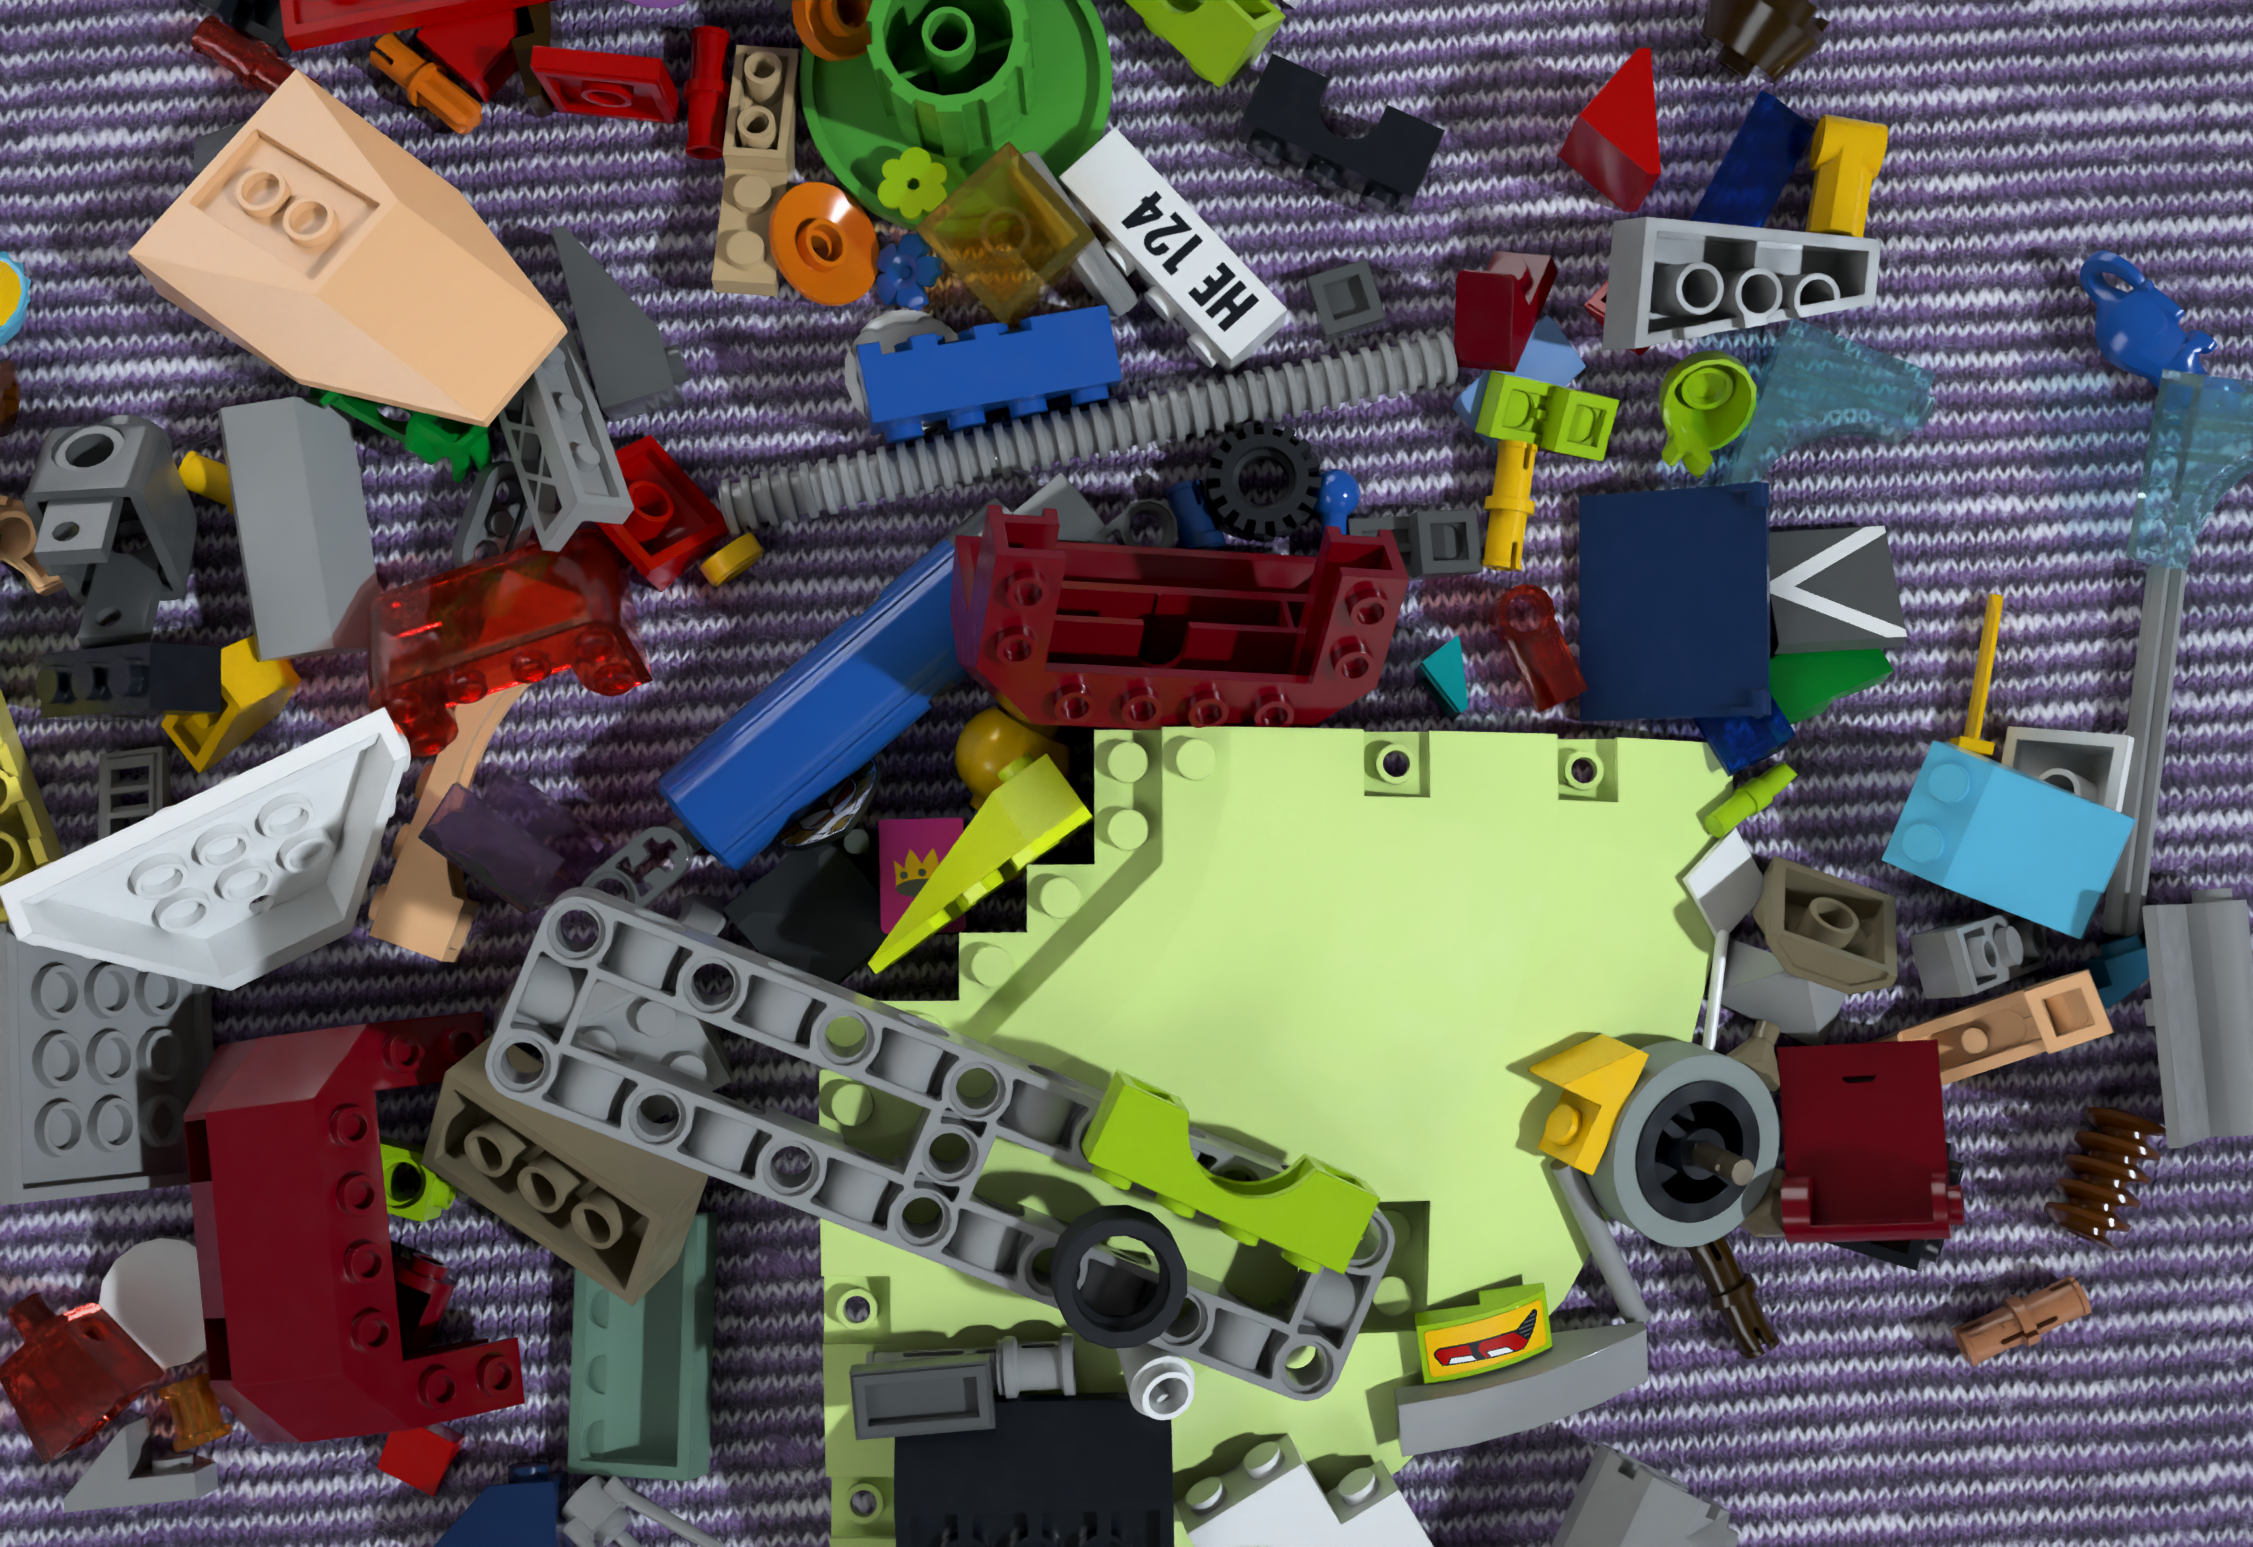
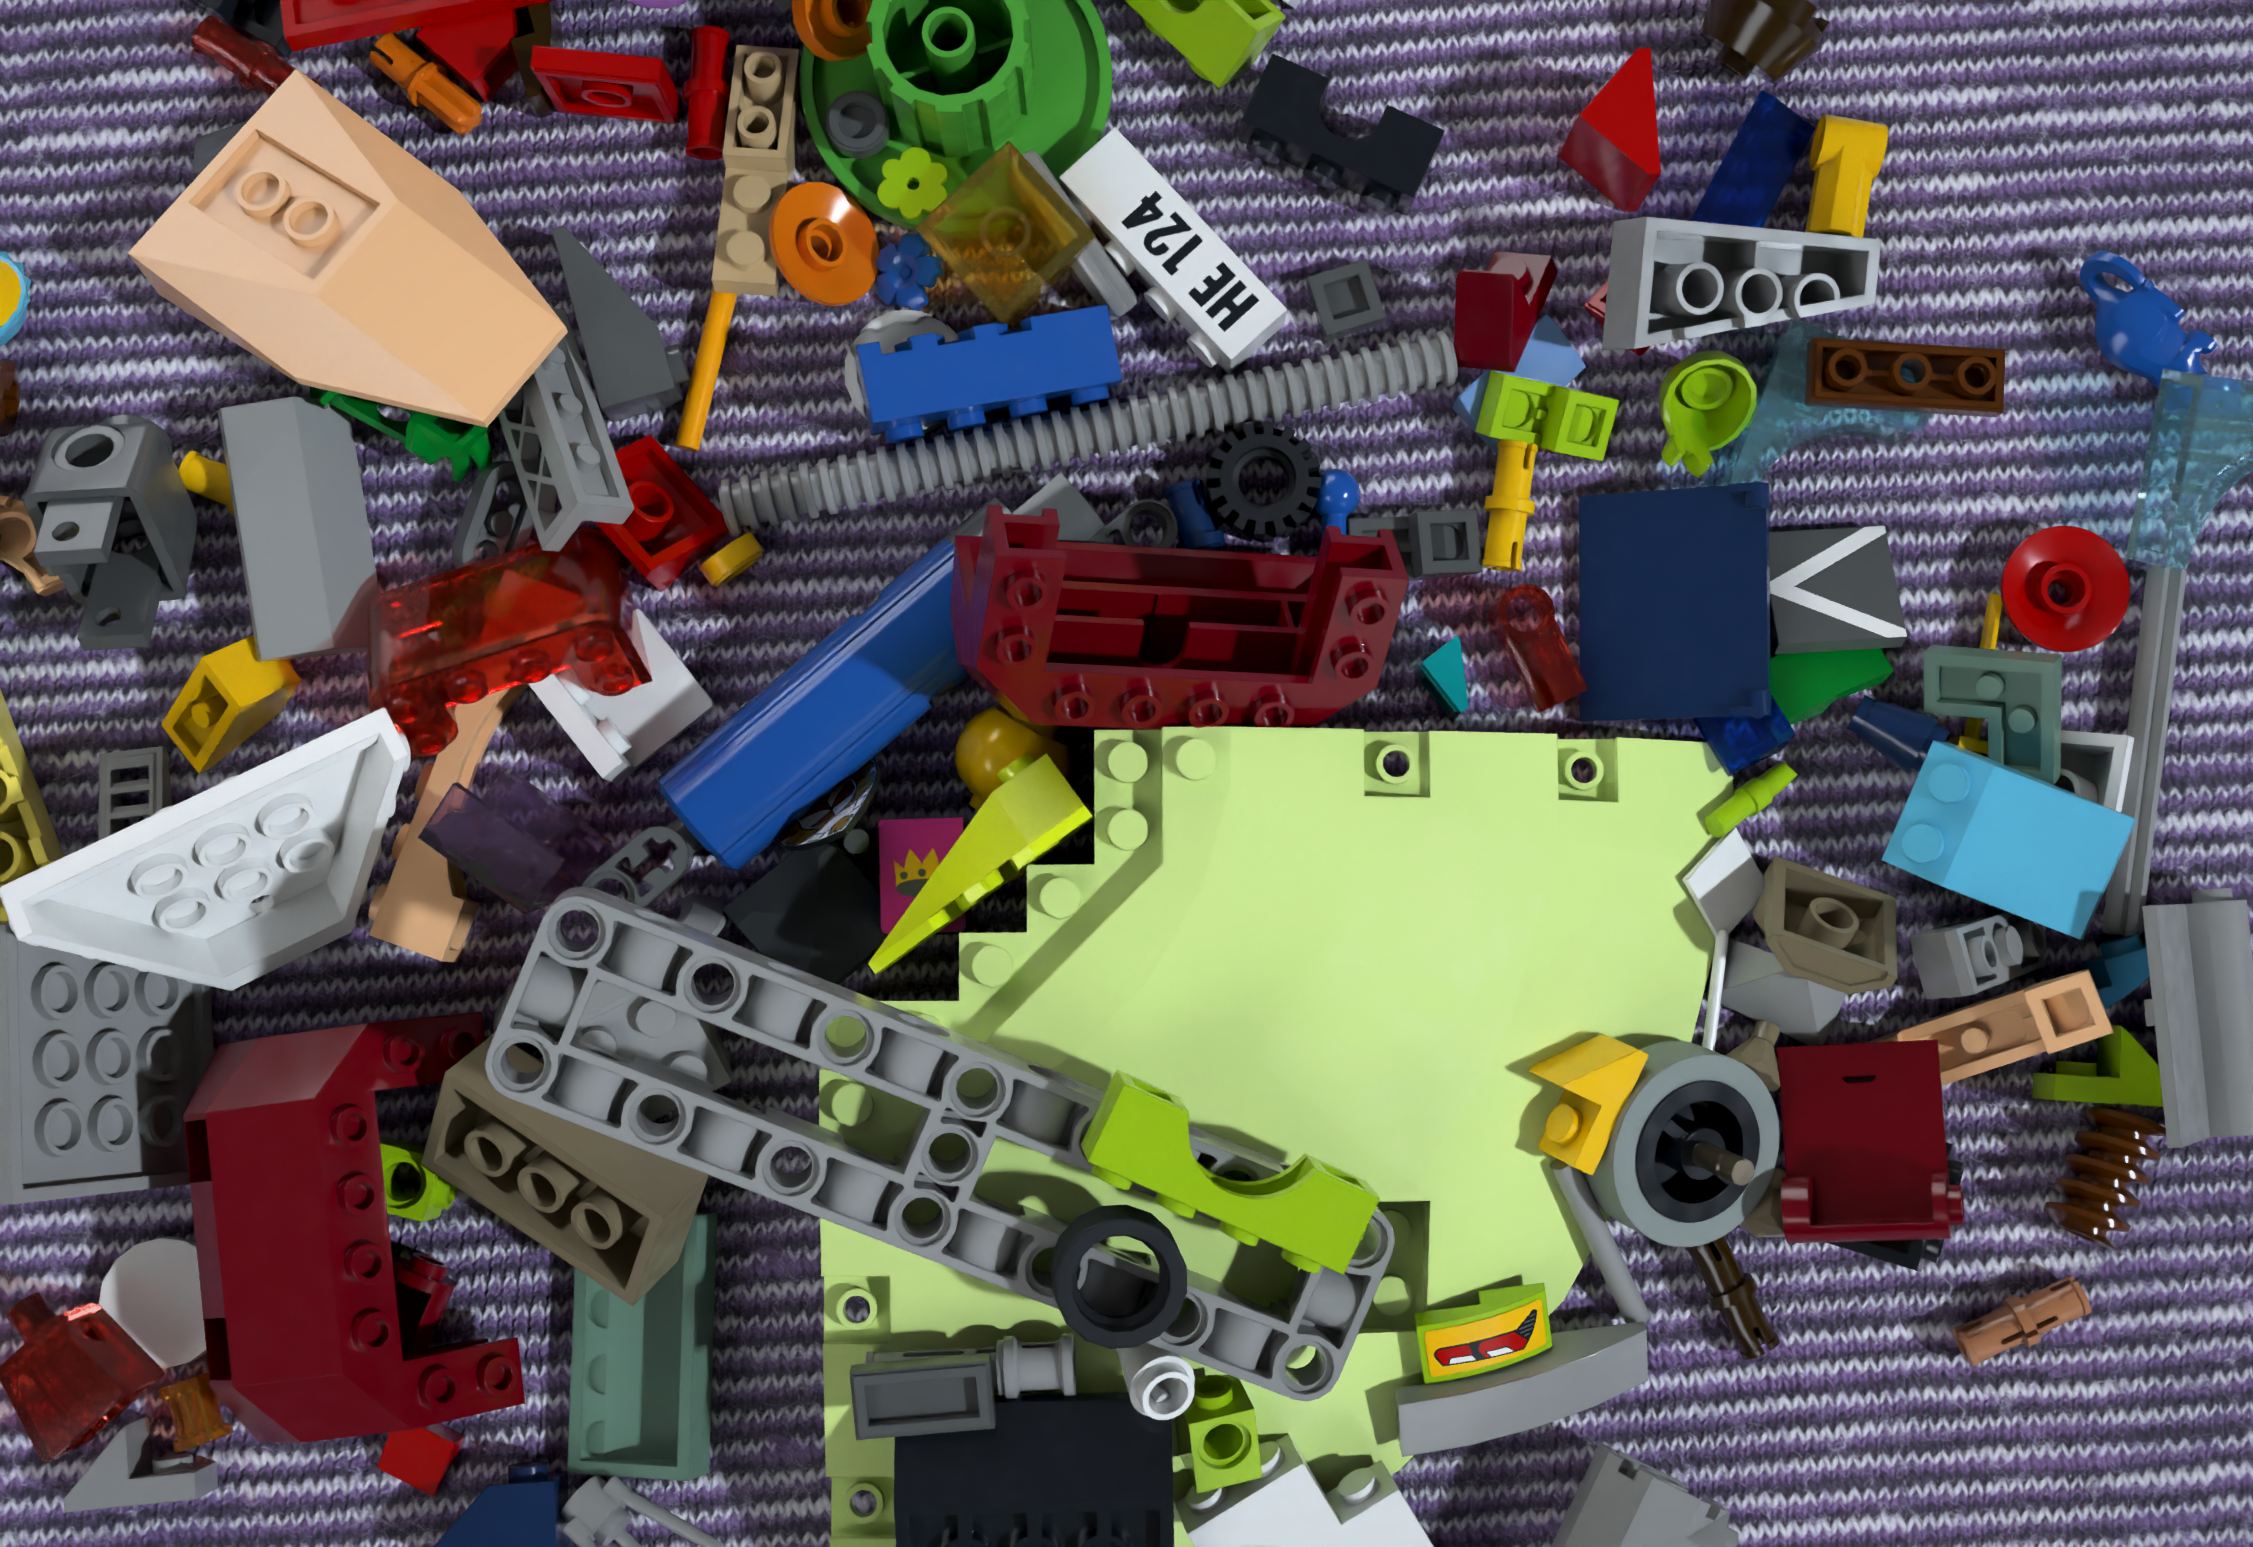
black arch [36,642,221,722] -> none
none -> white bracket [523,609,715,784]
none -> light orange bar [674,288,738,453]
none -> dark grey tile [826,90,891,159]
none -> lime brick [1175,1374,1262,1493]
none -> reddish brown tile [1805,338,2006,417]
none -> dark blue cone [1847,695,1950,774]
none -> sand green plate [1923,645,2062,785]
none -> red dish [2000,526,2130,653]
none -> lime slope [2032,1026,2163,1107]

